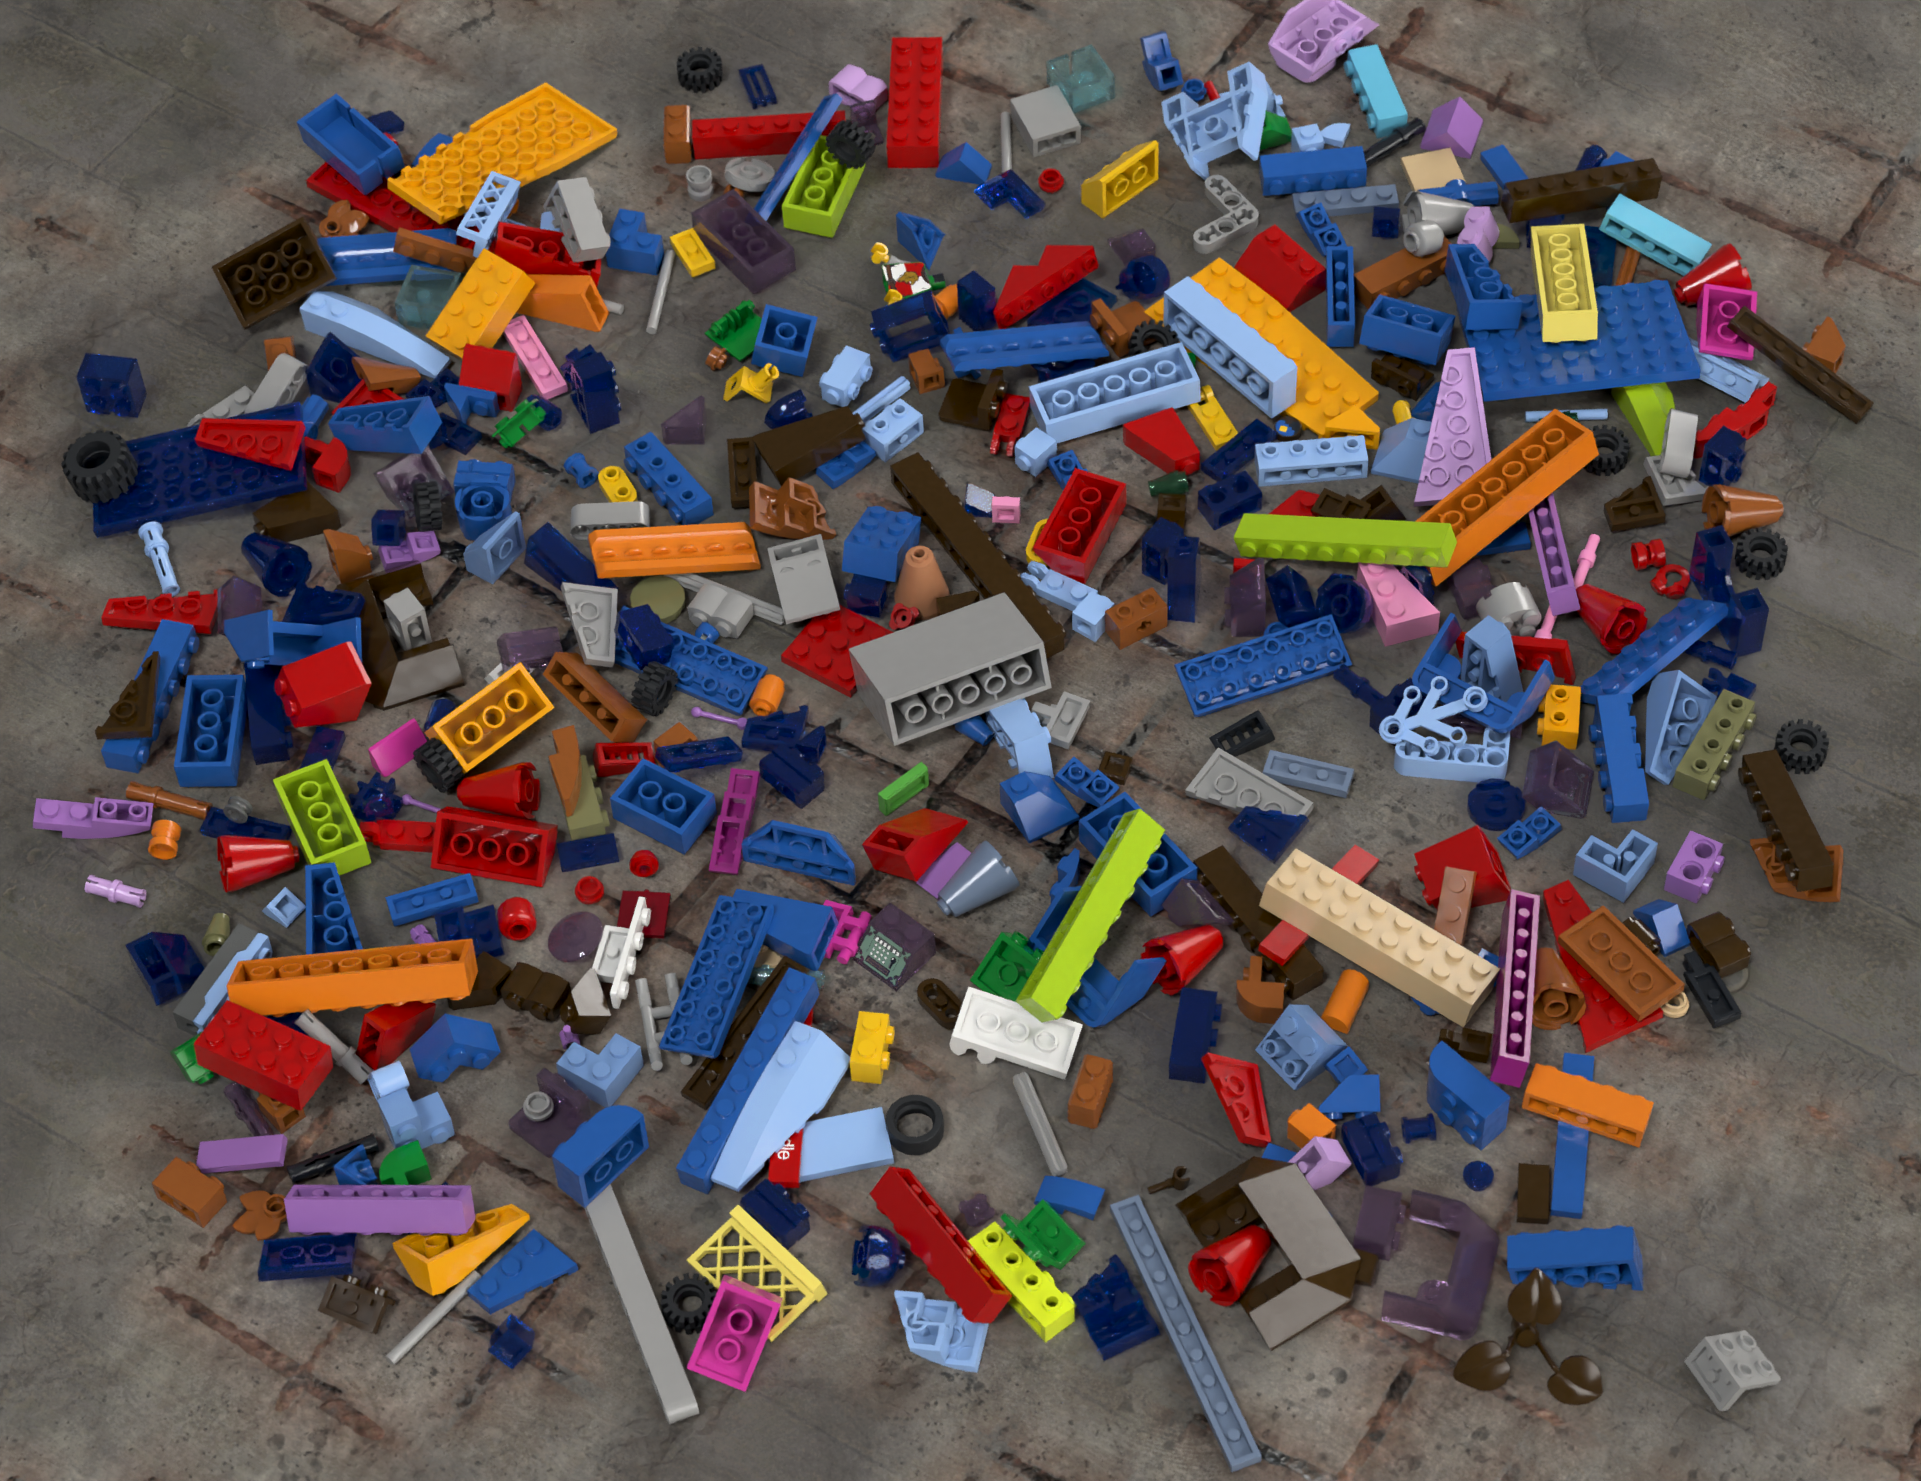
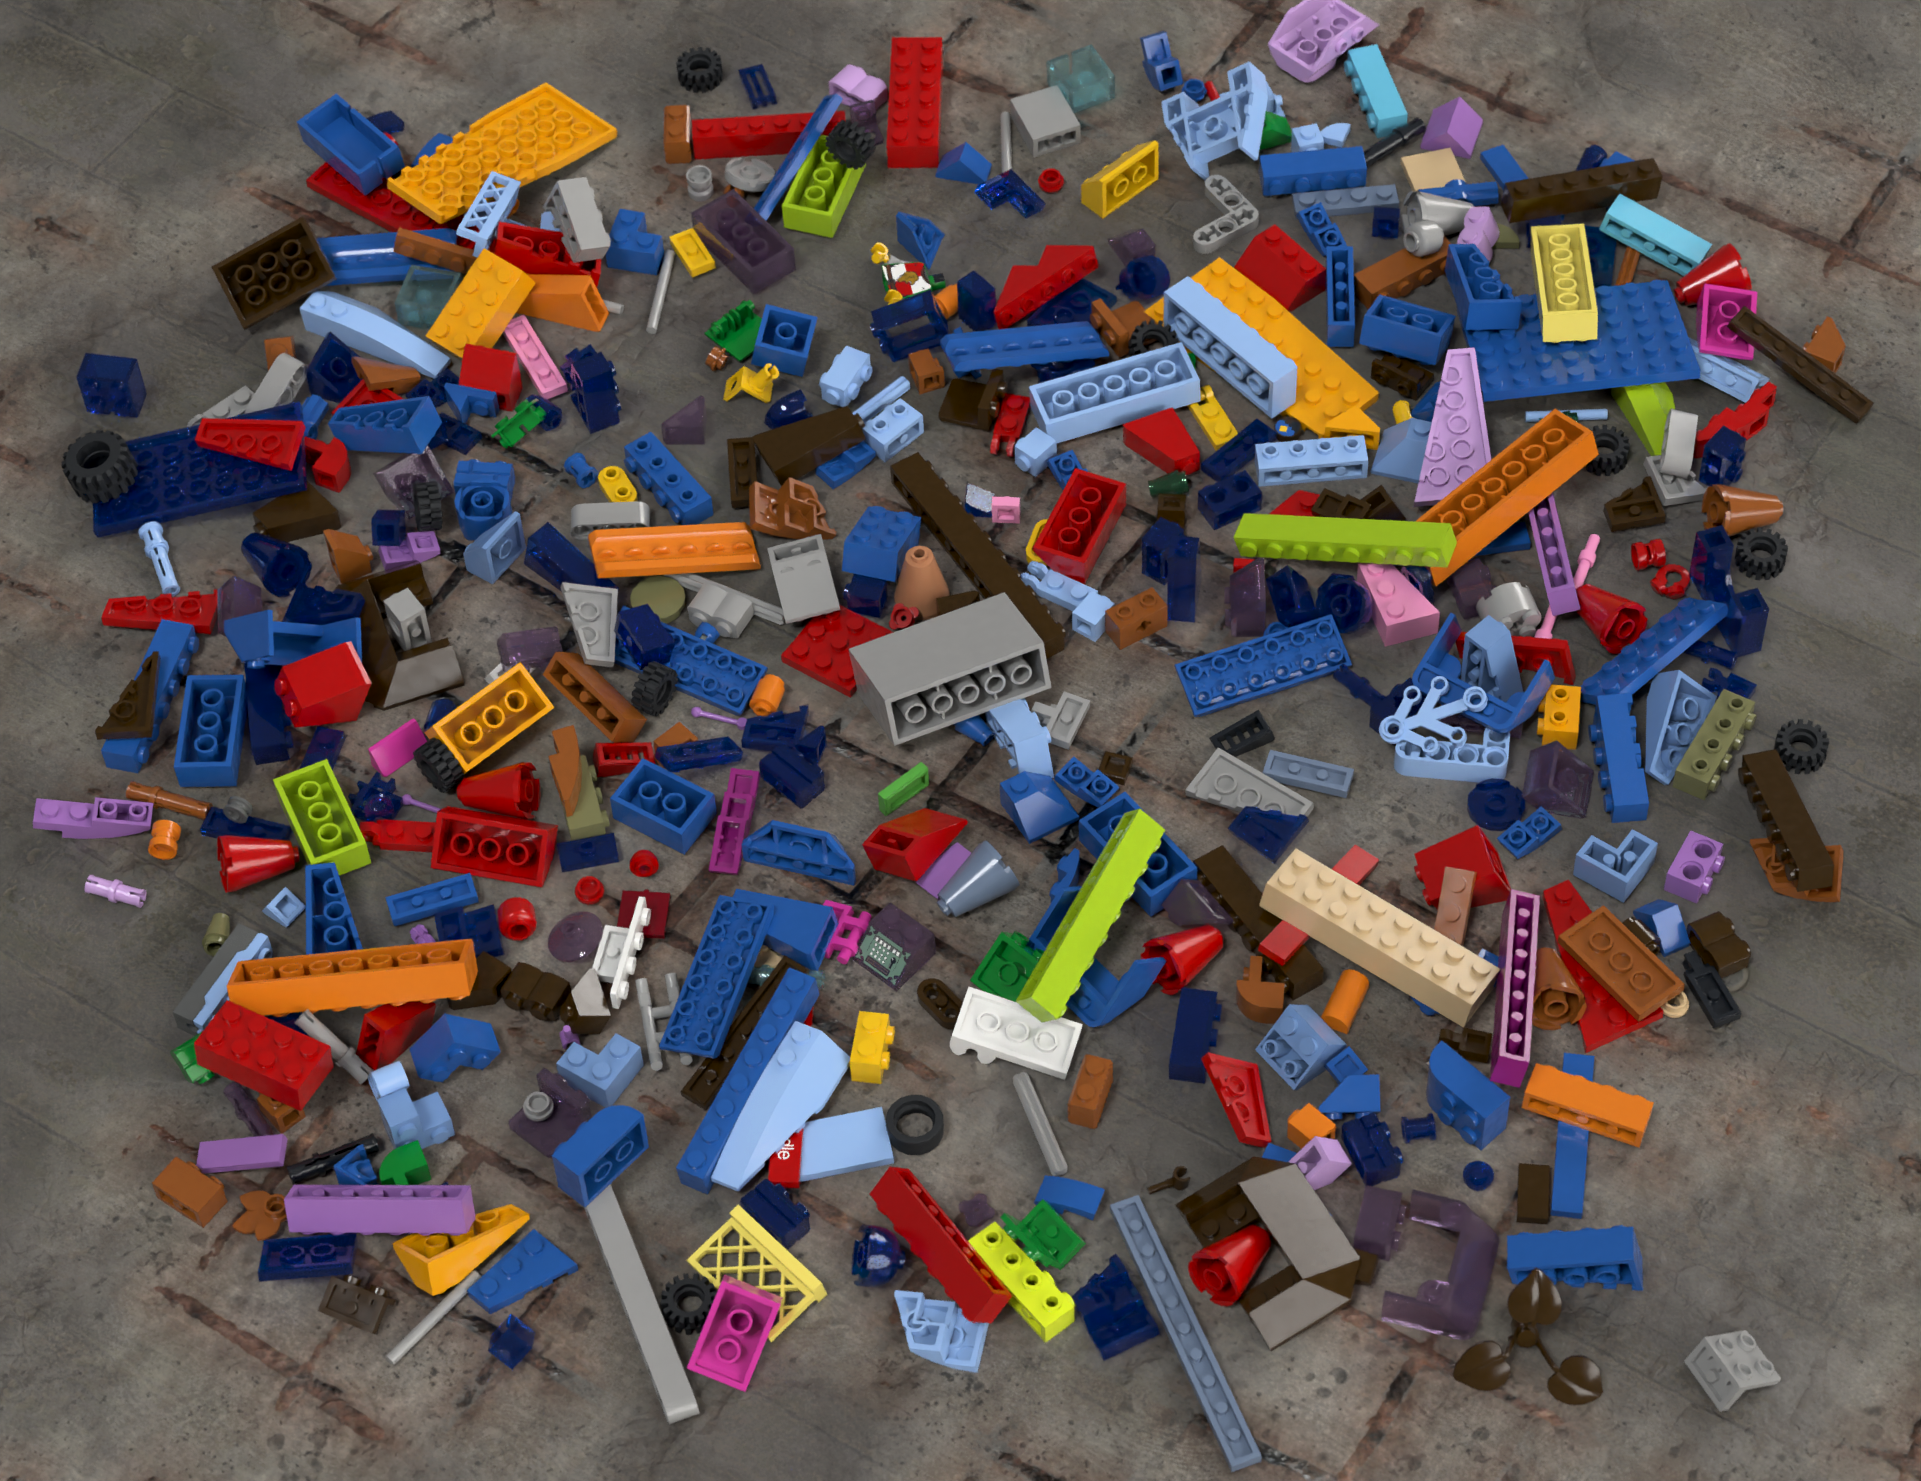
clear blue slope [125,932,205,1006] -> none
dark orange plate [319,200,369,238] -> none

